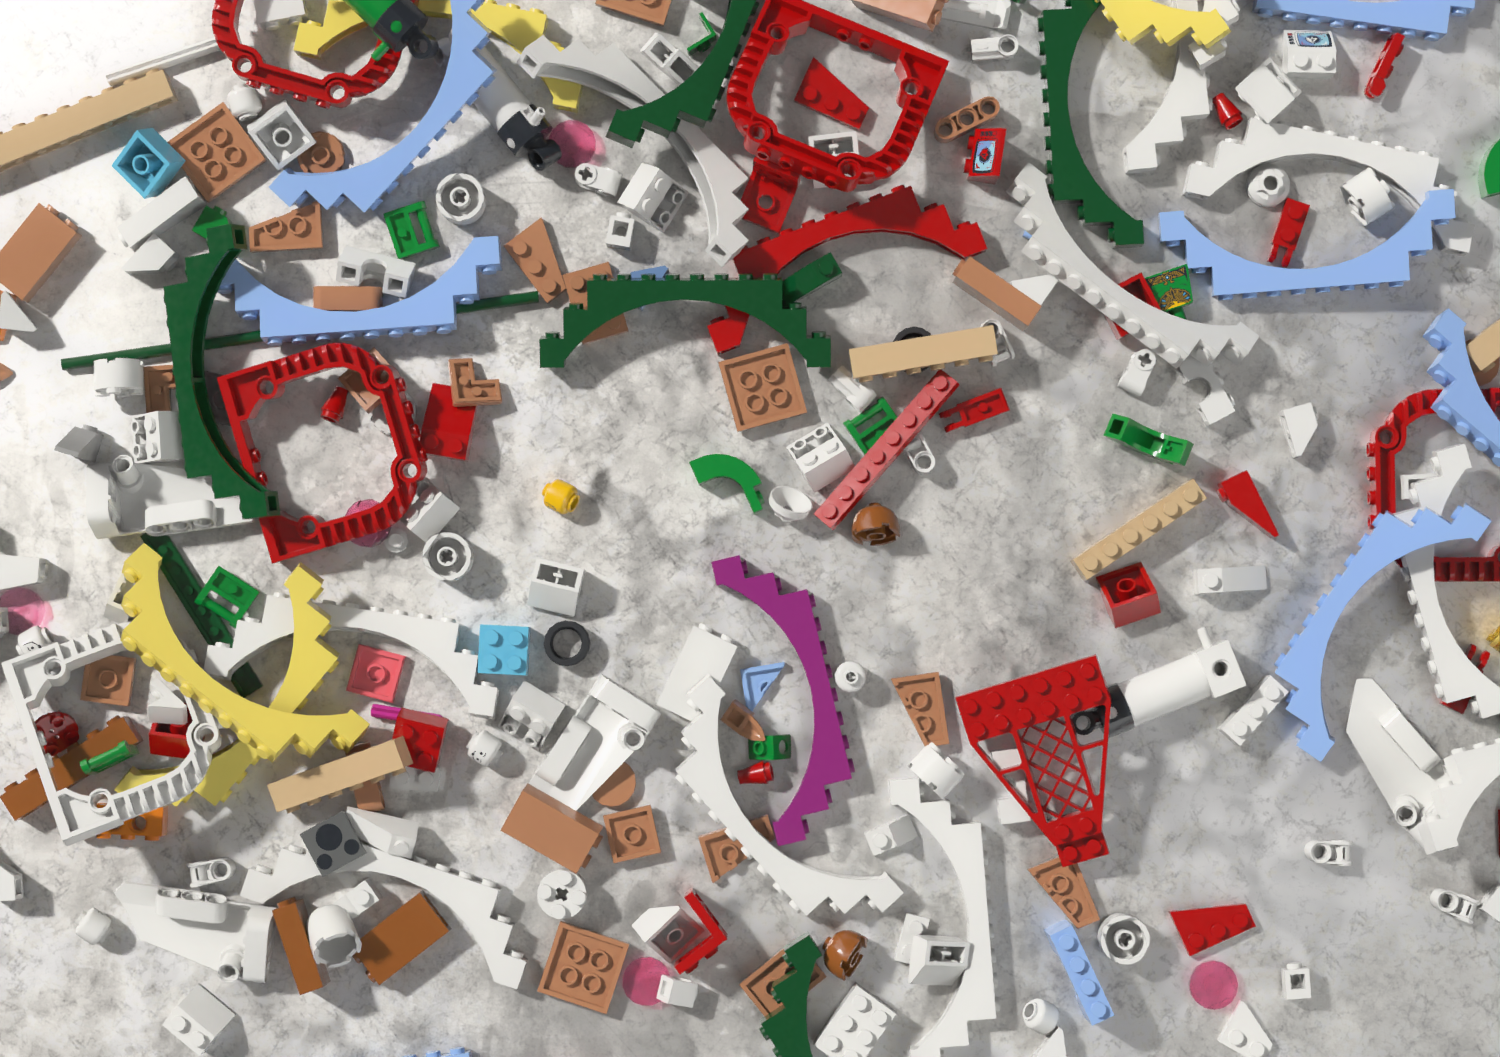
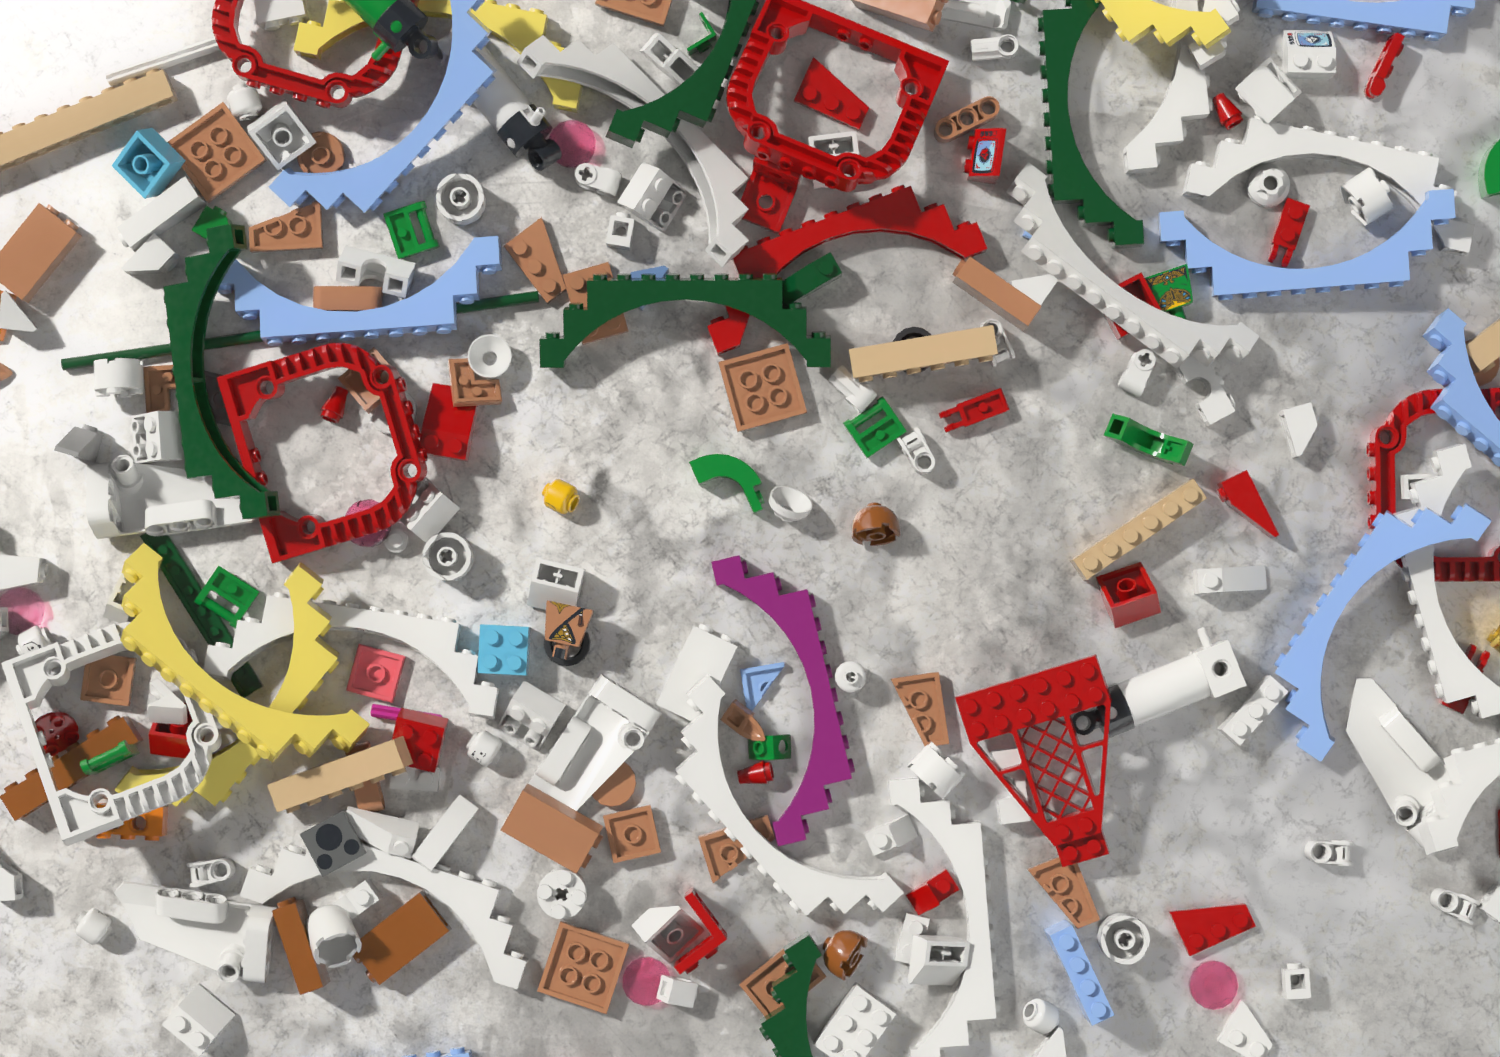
white slope [786,423,855,493] -> none
plate [814,369,960,531] -> none
none -> white slope [411,794,479,872]
none -> white piece [468,334,512,378]
none -> nougat torso [545,600,594,659]
none -> red slope [905,869,960,915]

